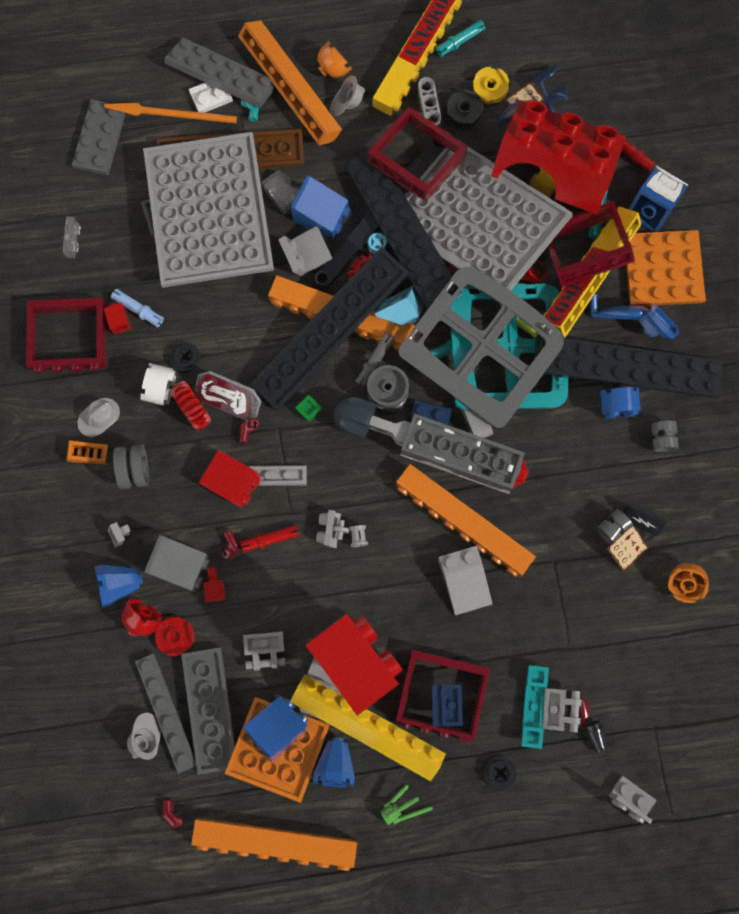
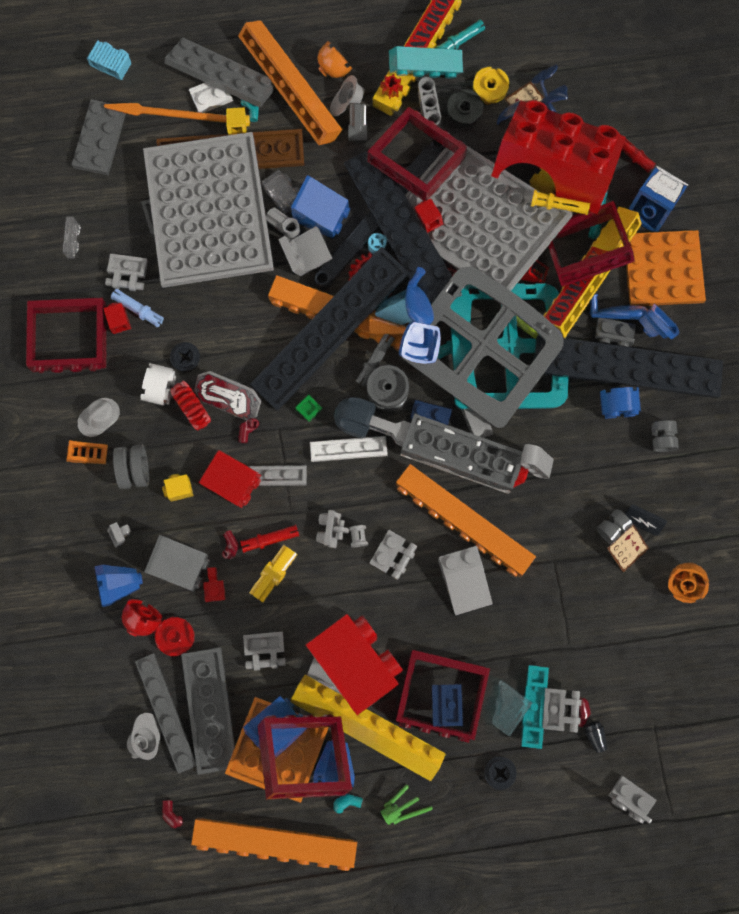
none -> medium azure brick [87,41,131,80]
none -> light grey plate [105,254,148,291]
none -> yellow brick [162,474,194,502]
none -> yellow brick [226,107,250,135]
none -> yellow piece [249,545,297,602]
none -> dark red window [258,714,352,800]
none -> light grey piece [266,207,301,240]
none -> white tile [310,436,387,462]
none -> teal arm [333,794,363,813]
none -> dark grey piece [349,104,367,141]
none -> light grey plate [369,530,417,580]
none -> orange slope [370,315,408,334]
none -> red gear [380,74,403,99]
none -> teal brick [389,46,463,79]
none -> blue piece [399,267,440,364]
none -> red brick [415,198,443,233]
none -> clear light blue wing [492,680,532,736]
none -> light grey beam [520,444,554,479]
none -> yellow pin [531,189,590,215]
none -> dark grey bracket [594,317,636,347]

